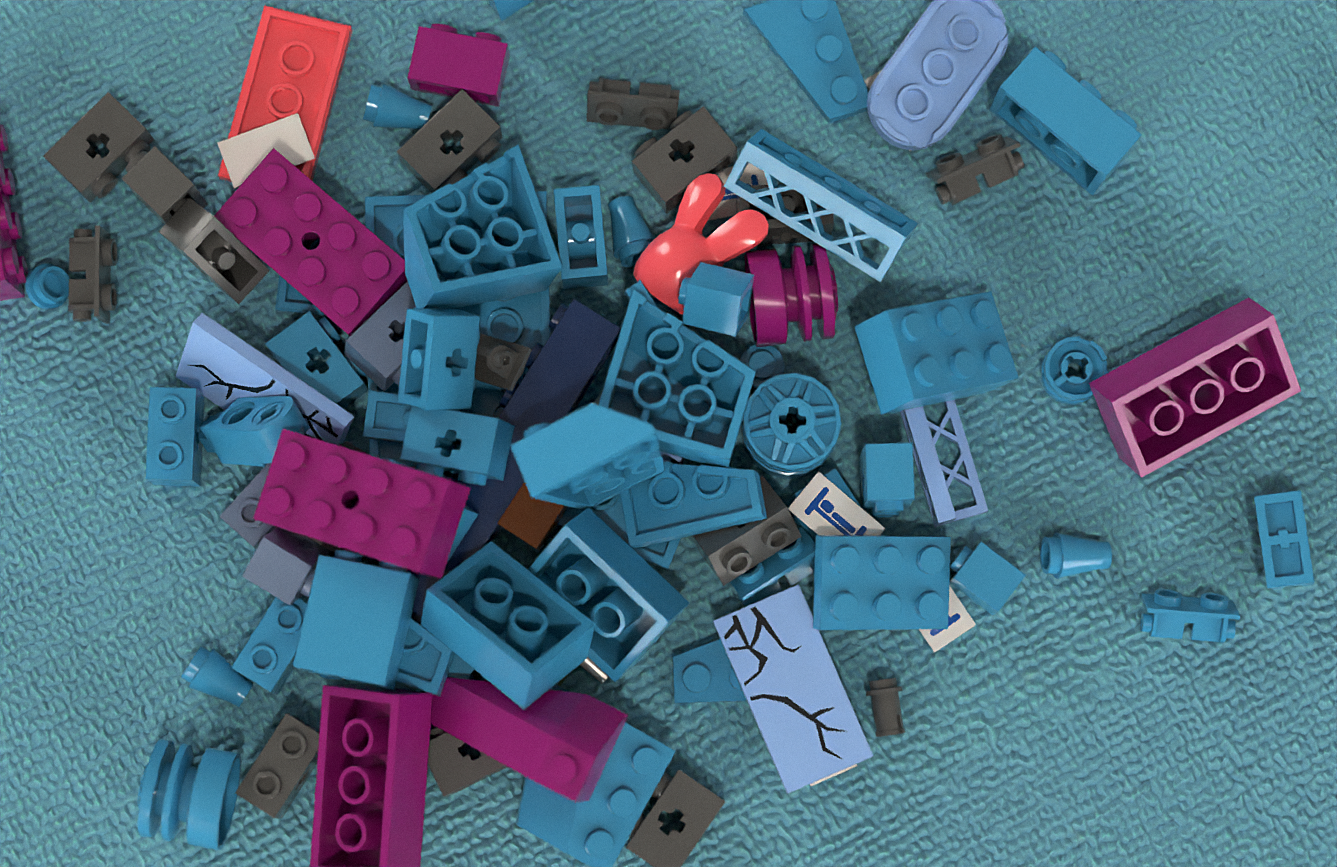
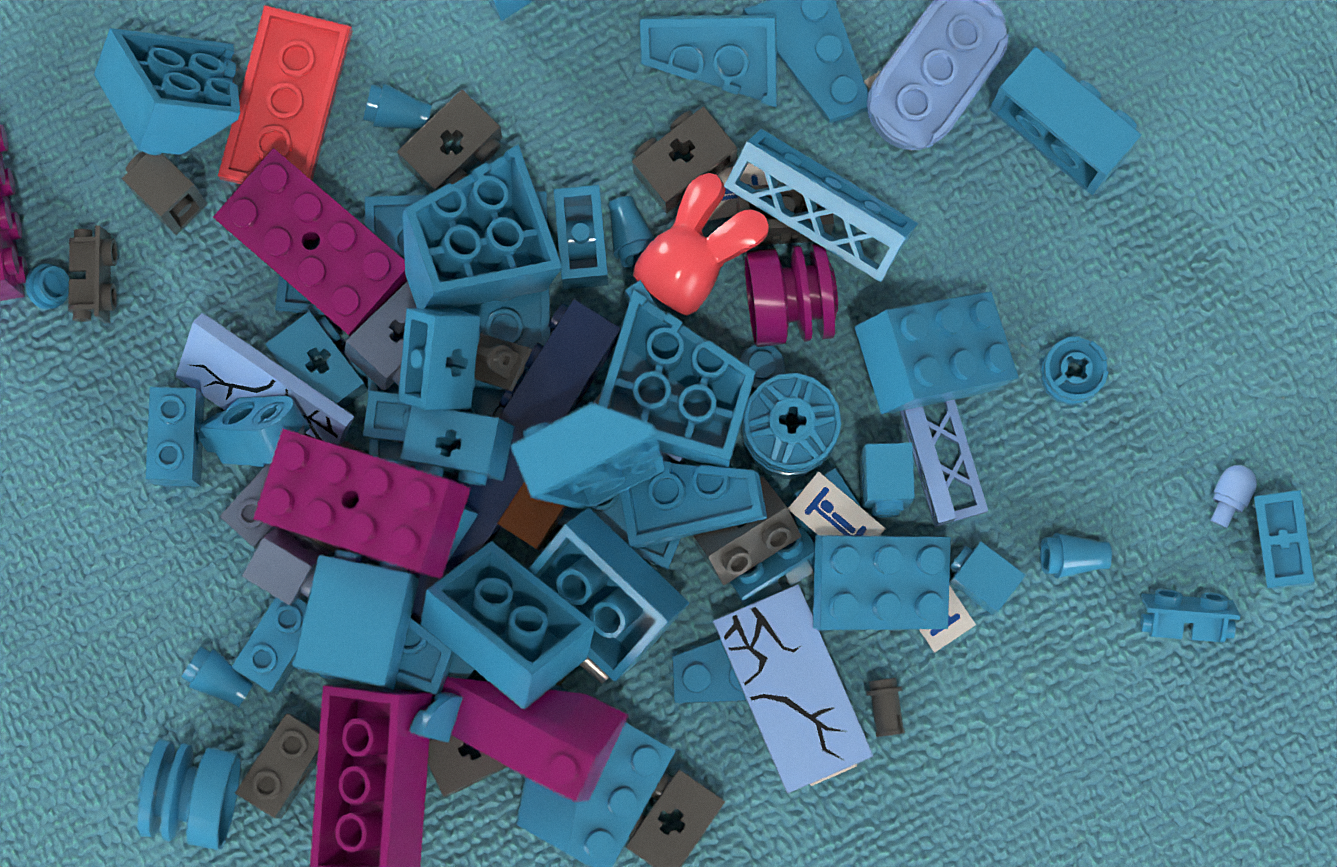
dark grey brick [43,92,154,203] -> none
dark grey brick [159,198,270,304] -> none
white sticker [217,113,315,188] -> none
magenta brick [407,23,510,107] -> none
dark grey hinge [587,77,680,130] -> none
dark azure brick [678,262,754,337] -> none
dark grey hinge [925,134,1025,205] -> none
magenta brick [1089,297,1301,478] -> none
none -> dark azure wedge [94,28,240,155]
none -> dark azure tile [409,692,463,742]
none -> dark azure wing [640,15,778,108]
none -> light blue cylinder [1210,465,1257,528]

